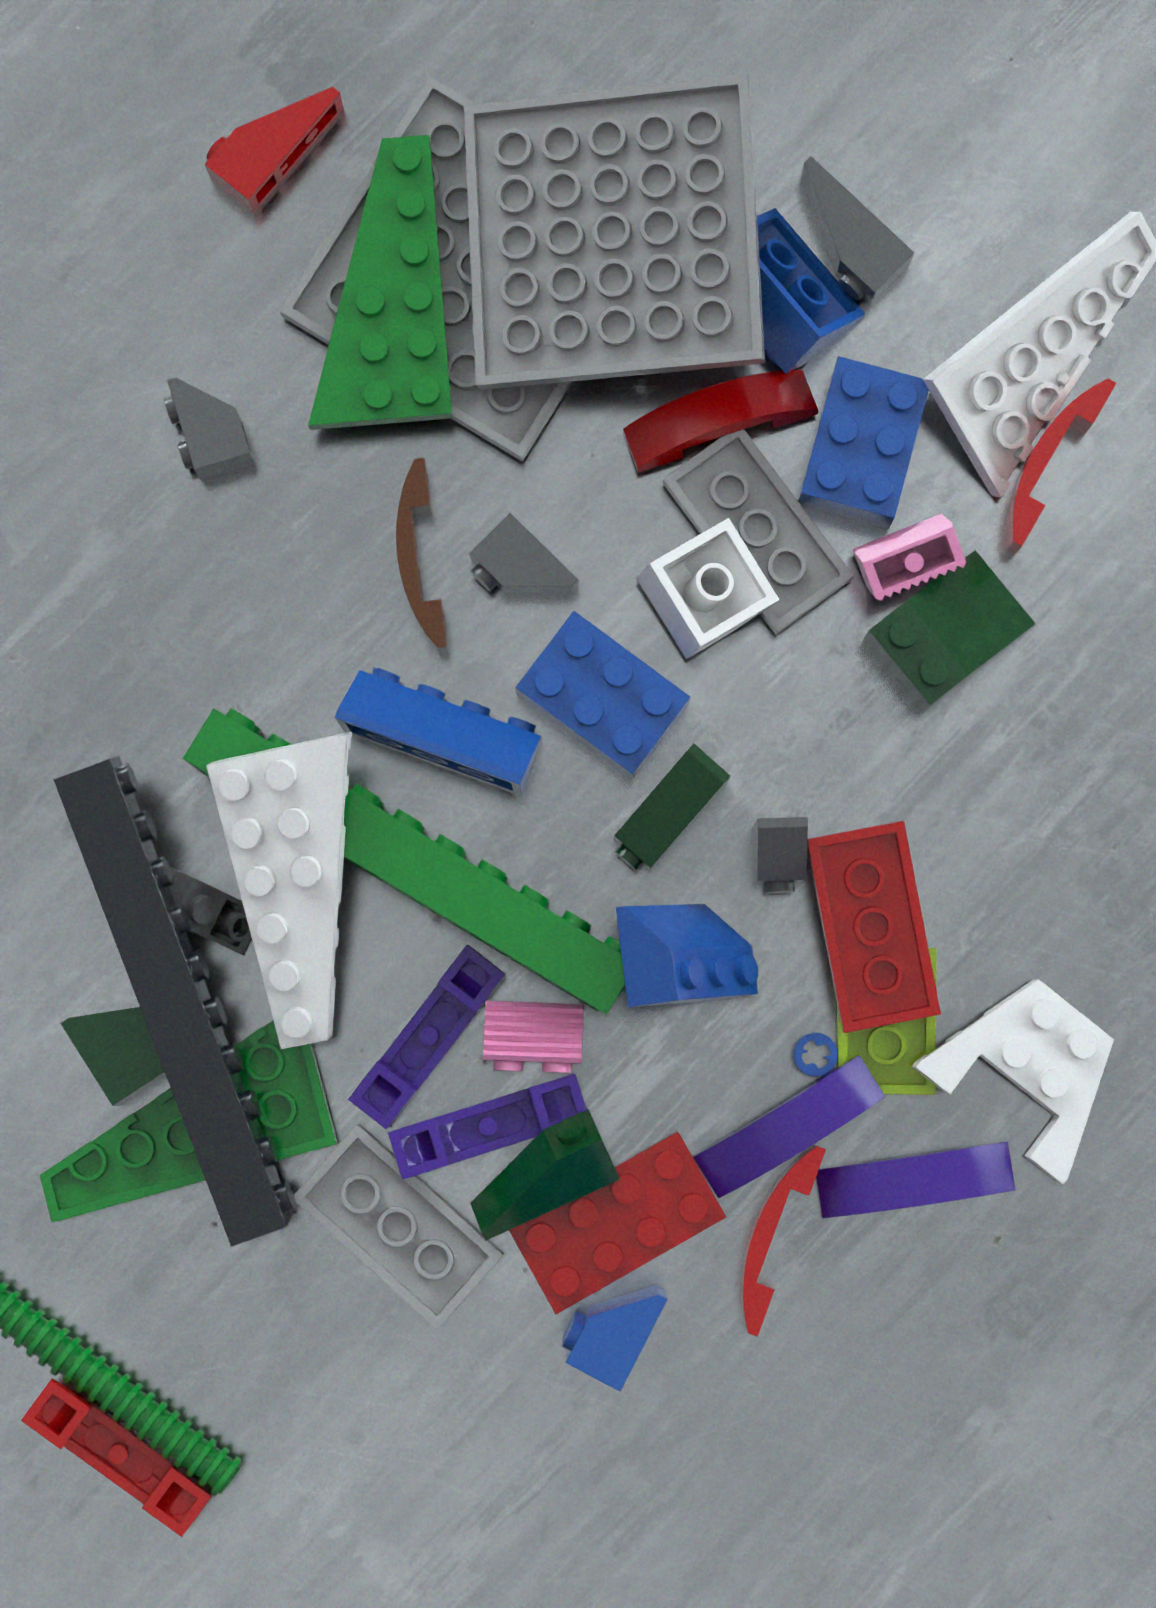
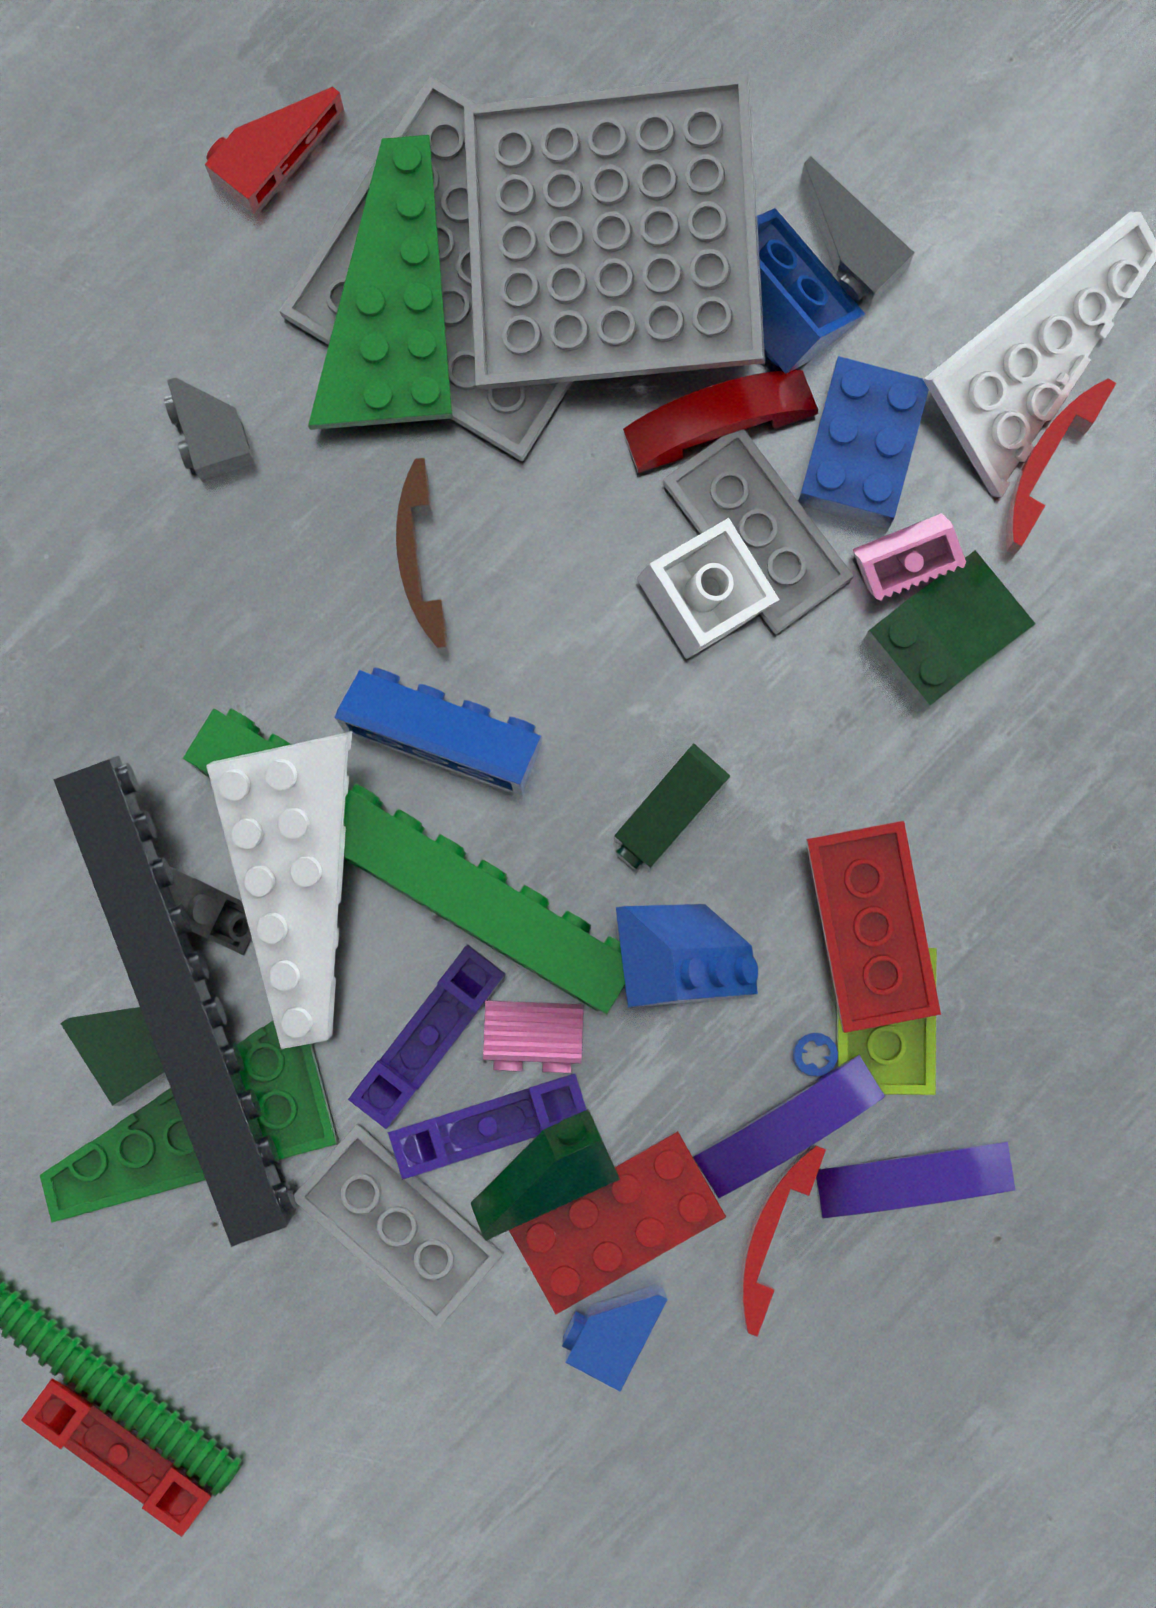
dark grey slope [469,513,579,595] -> none
blue brick [515,611,691,781] -> none
dark grey slope [752,817,808,893] -> none
white wing [911,979,1114,1185] -> none

